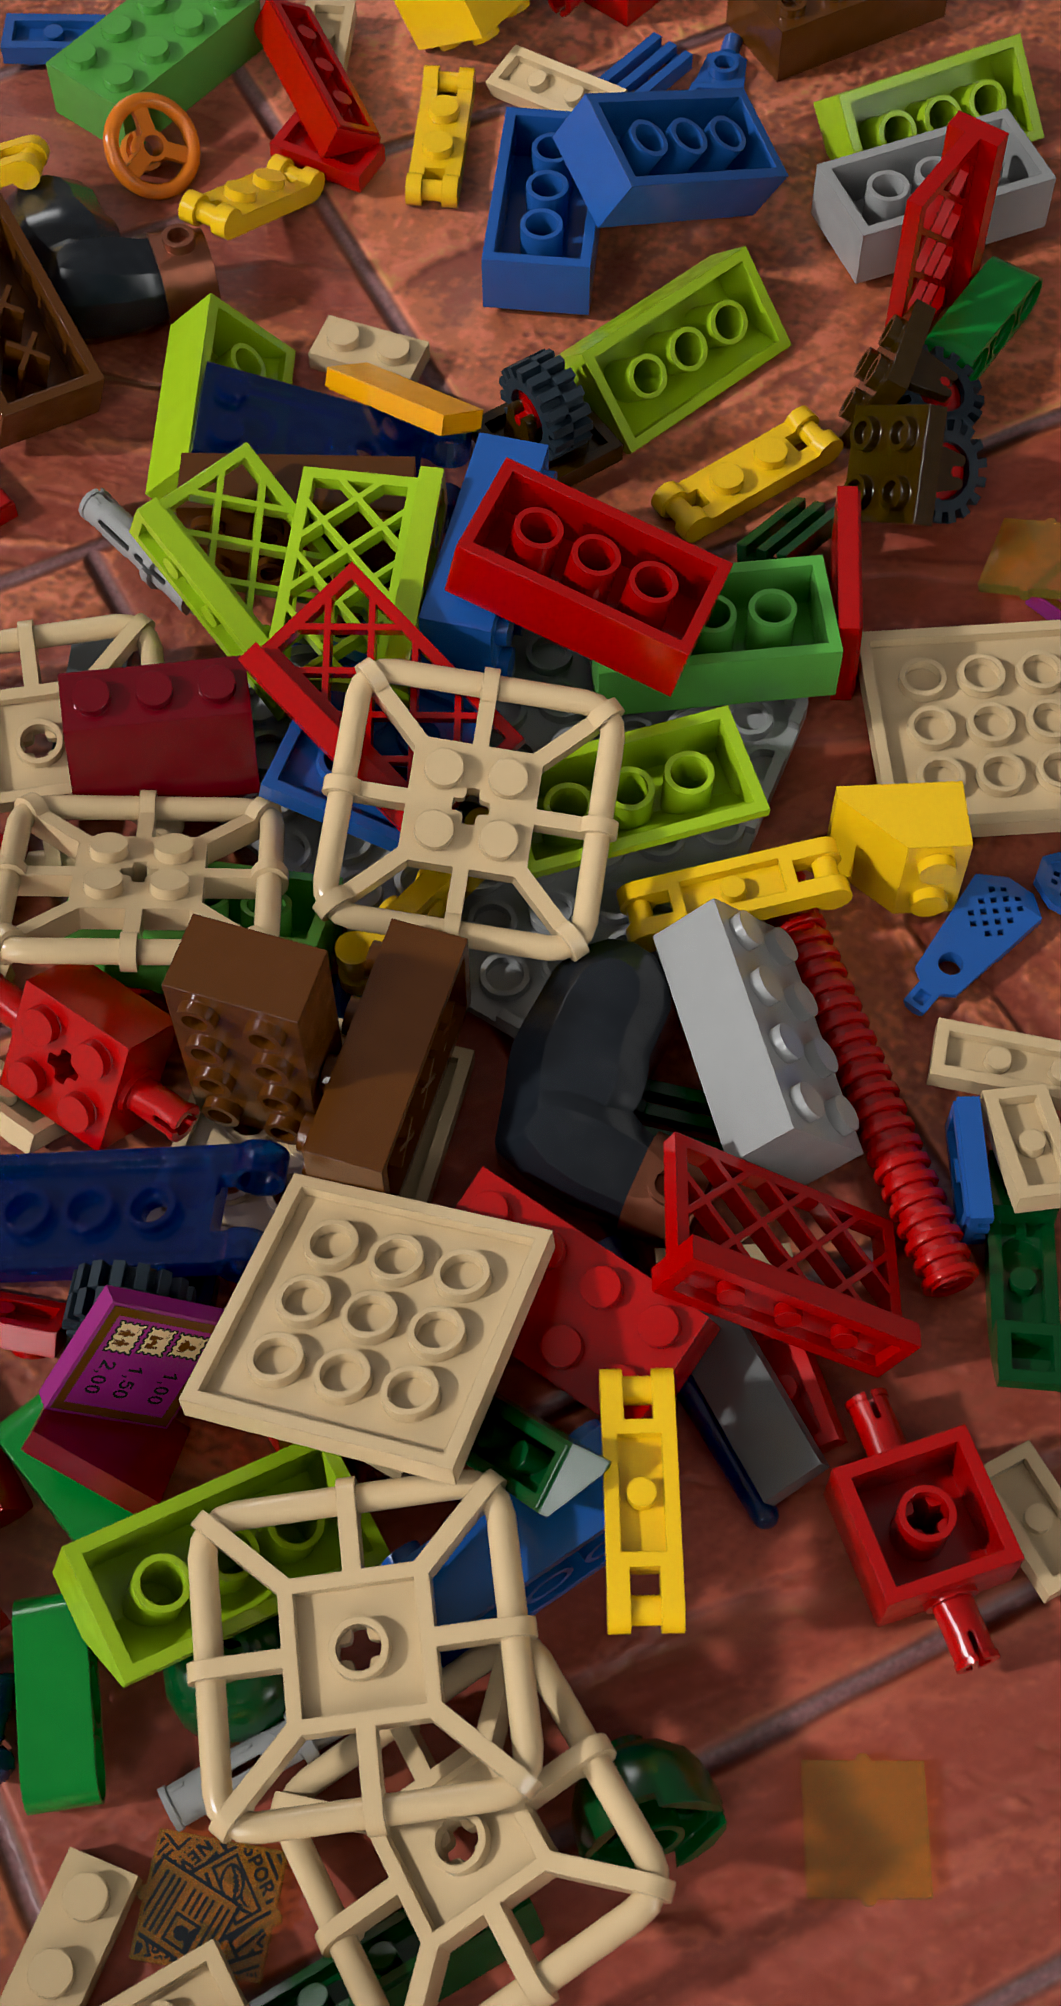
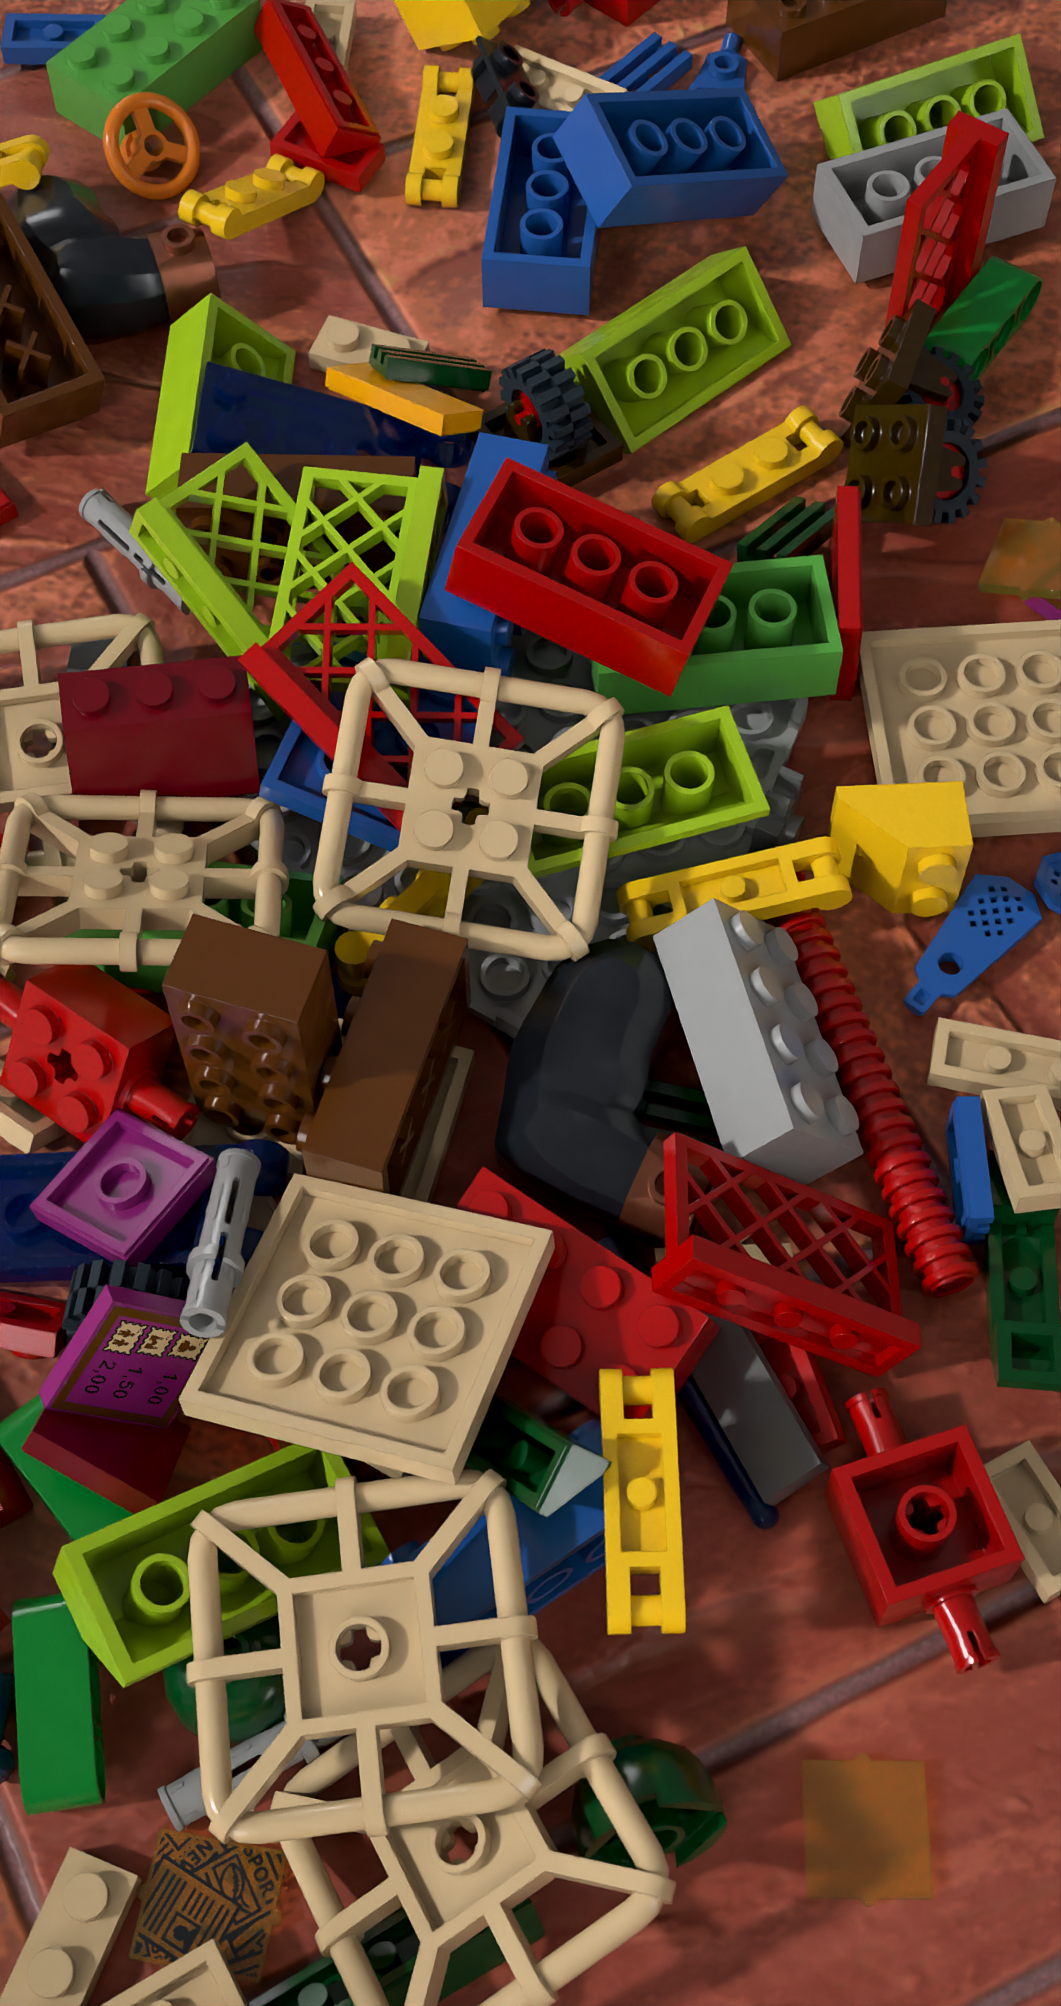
none -> magenta tile [29,1108,217,1267]
none -> light grey pin [180,1148,261,1338]
none -> dark green tile [369,344,492,392]
none -> black hinge [471,35,542,138]
none -> dark grey plate [749,766,805,853]

